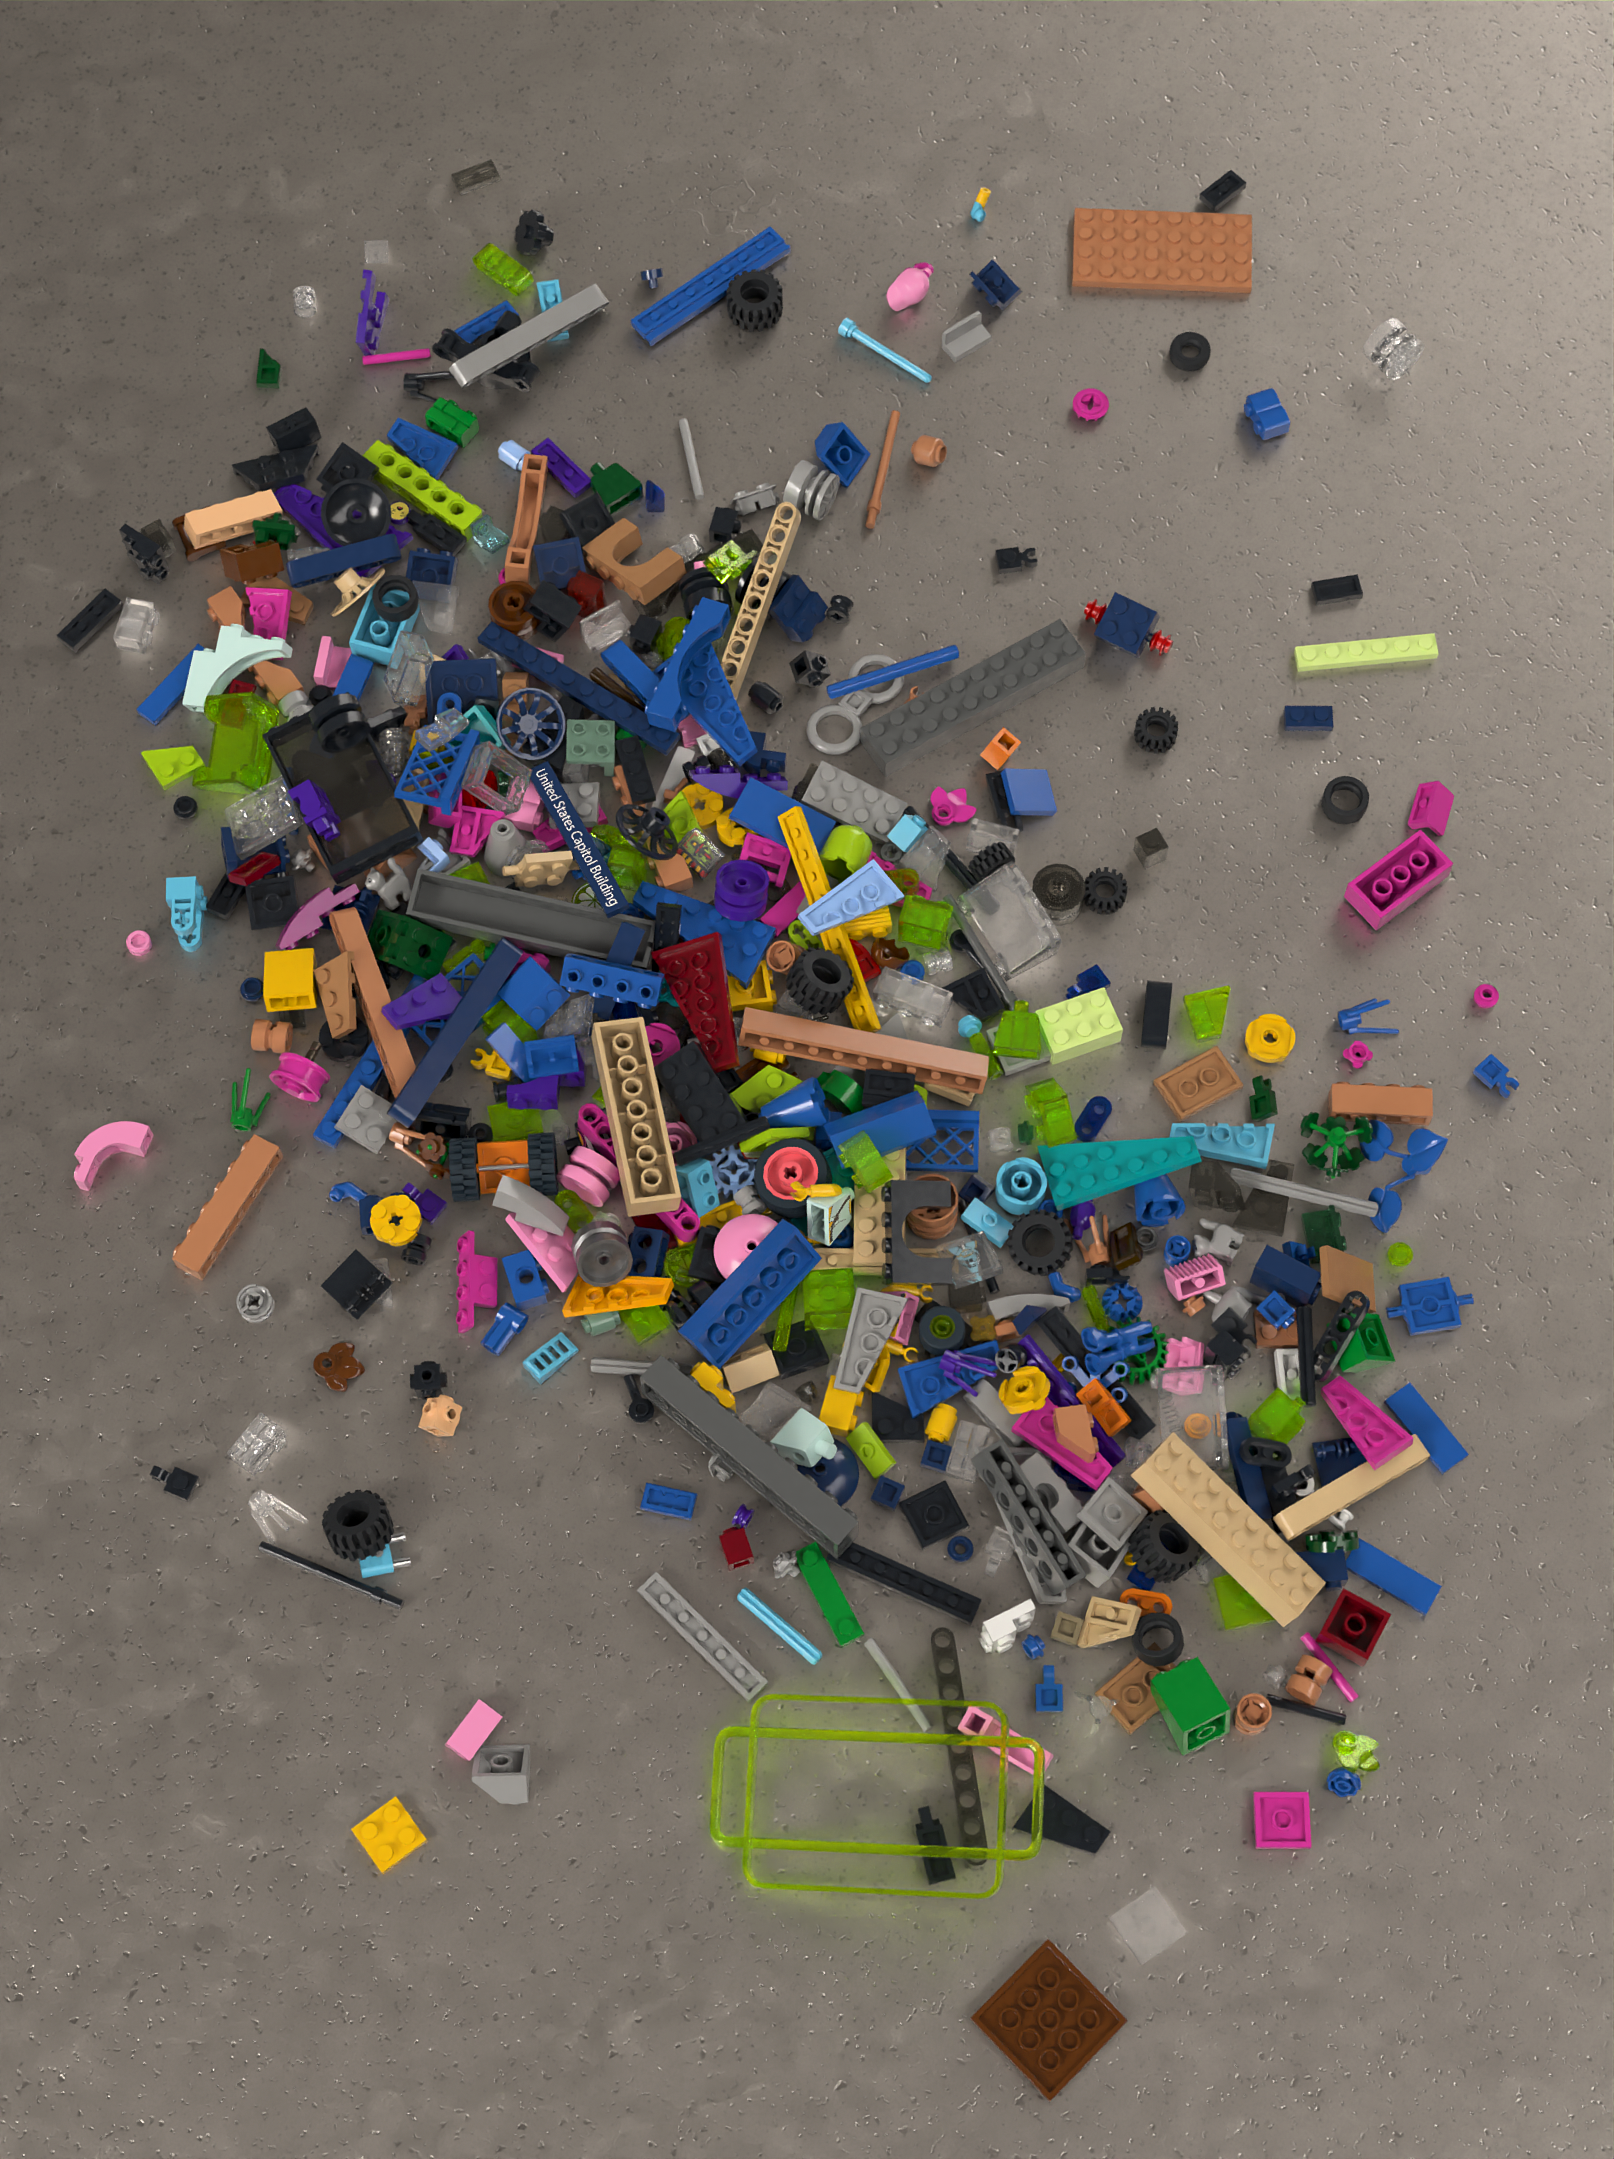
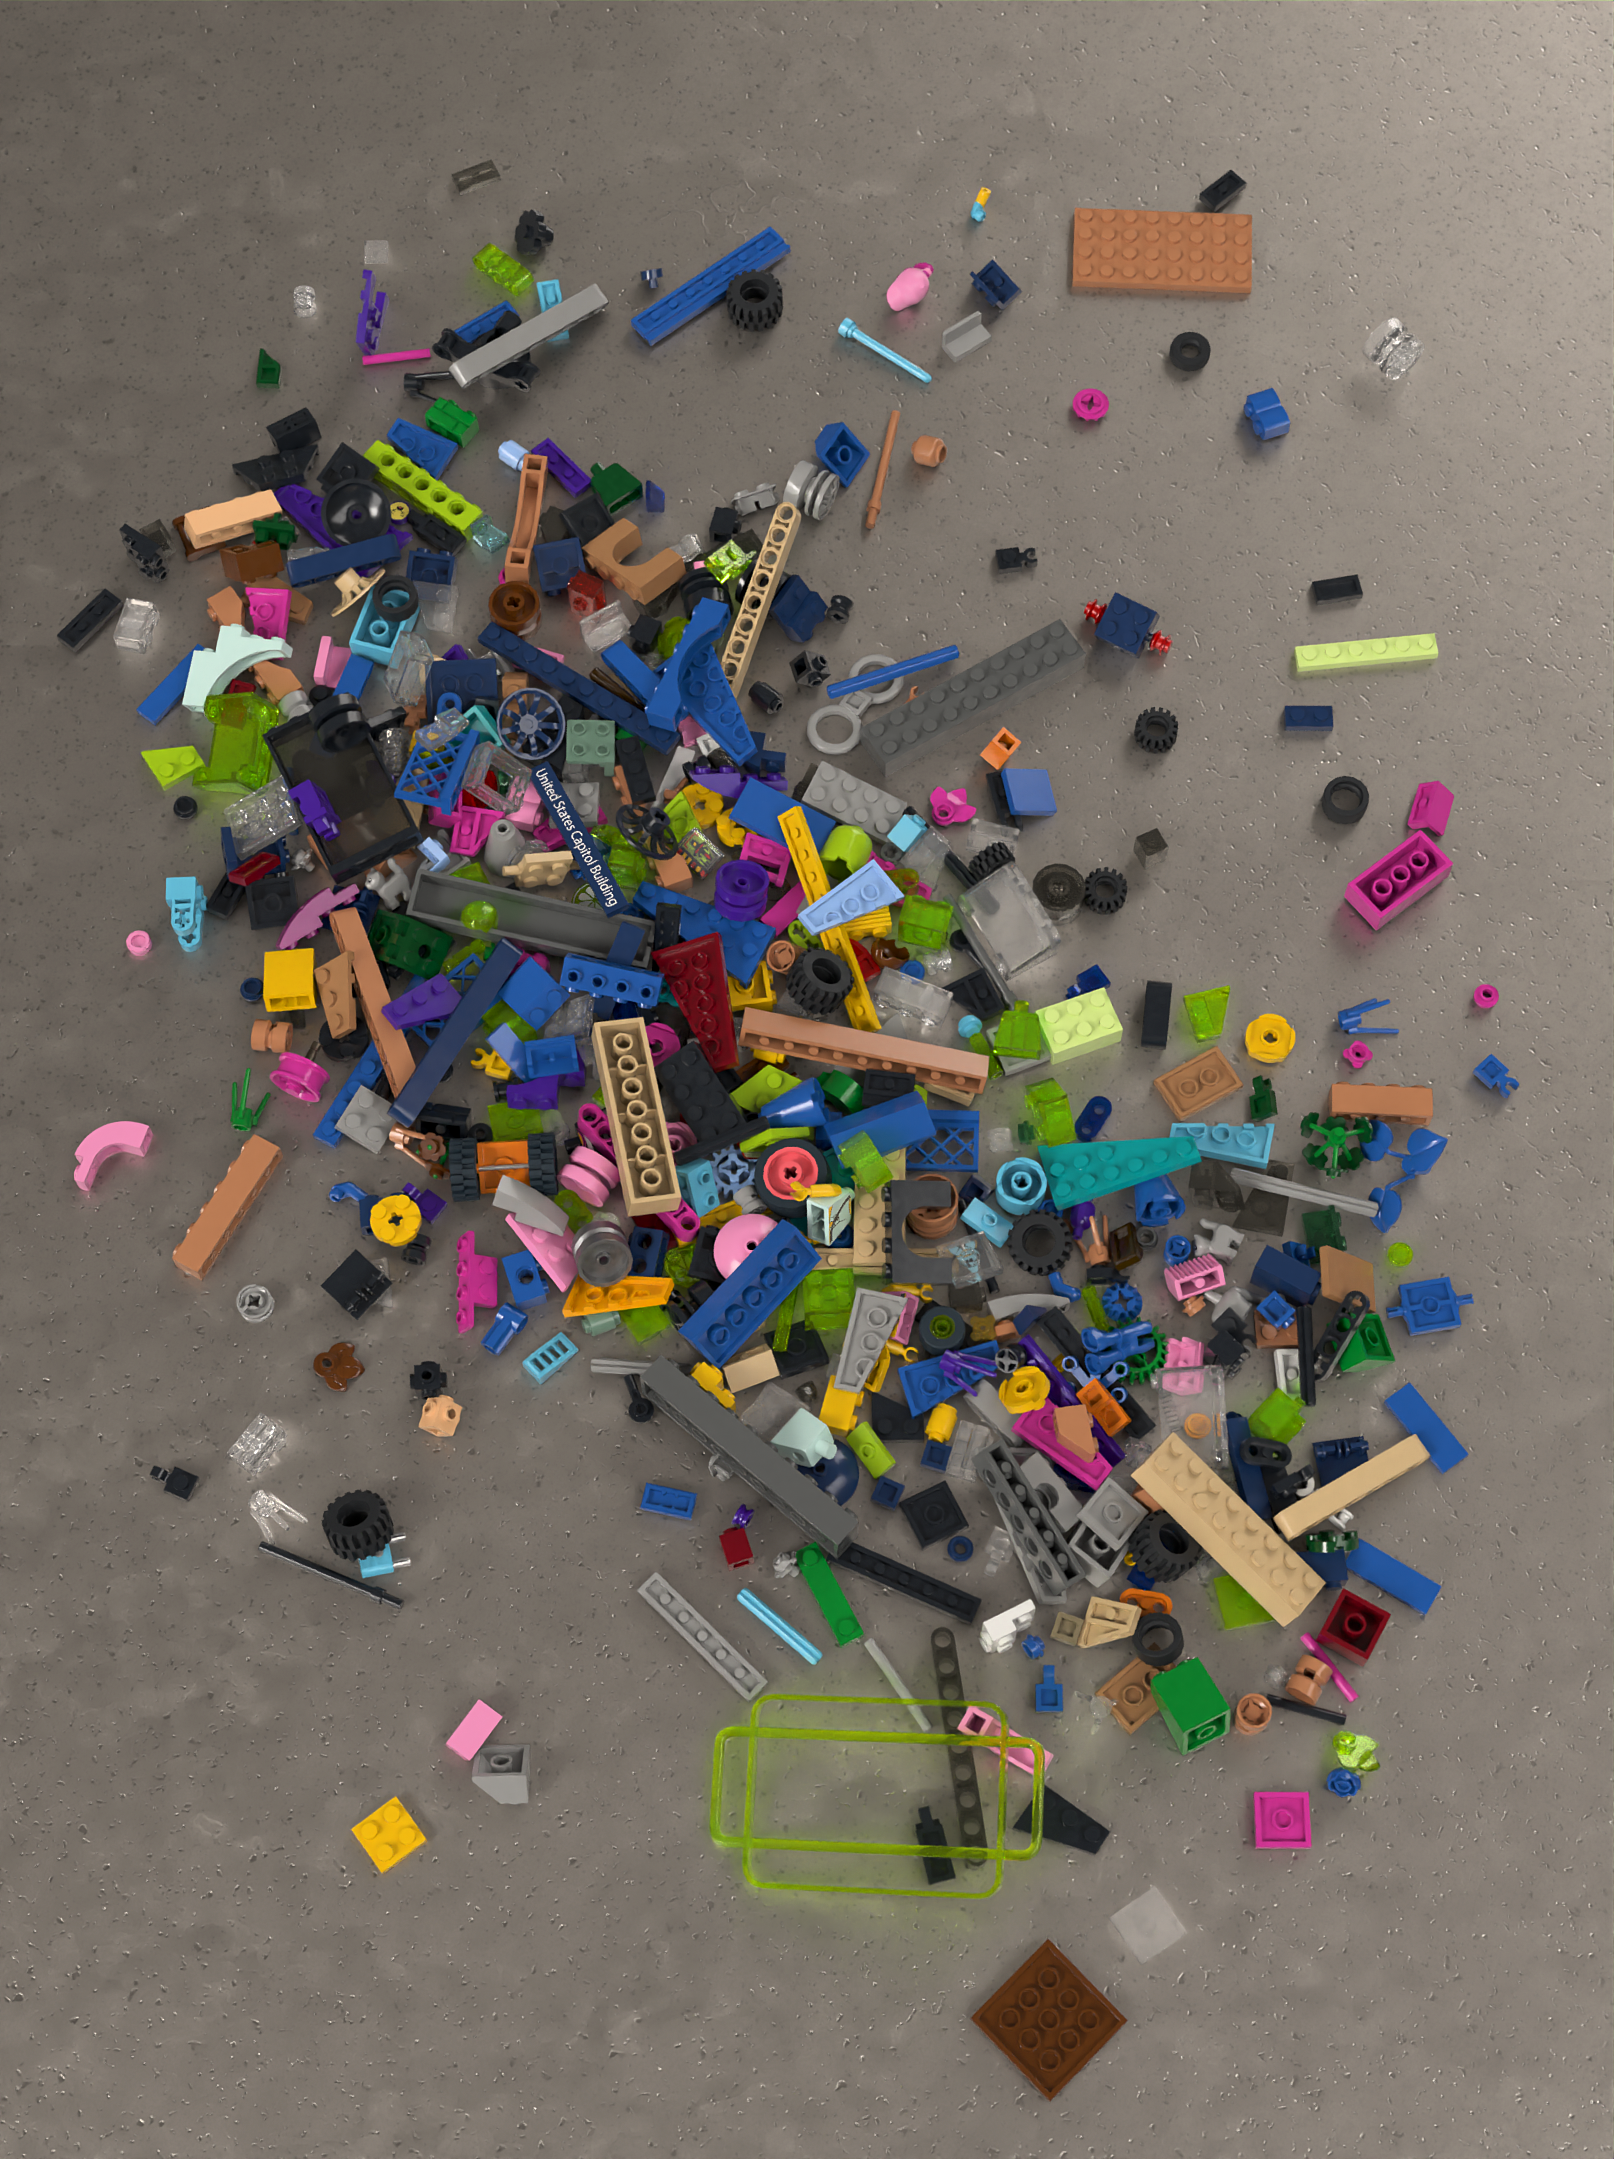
black brick [523,580,583,642] -> none
light grey bar [679,419,704,500] -> none
dark pink wing [1321,1375,1413,1471] -> none
none -> clear neon green hair [461,900,499,933]

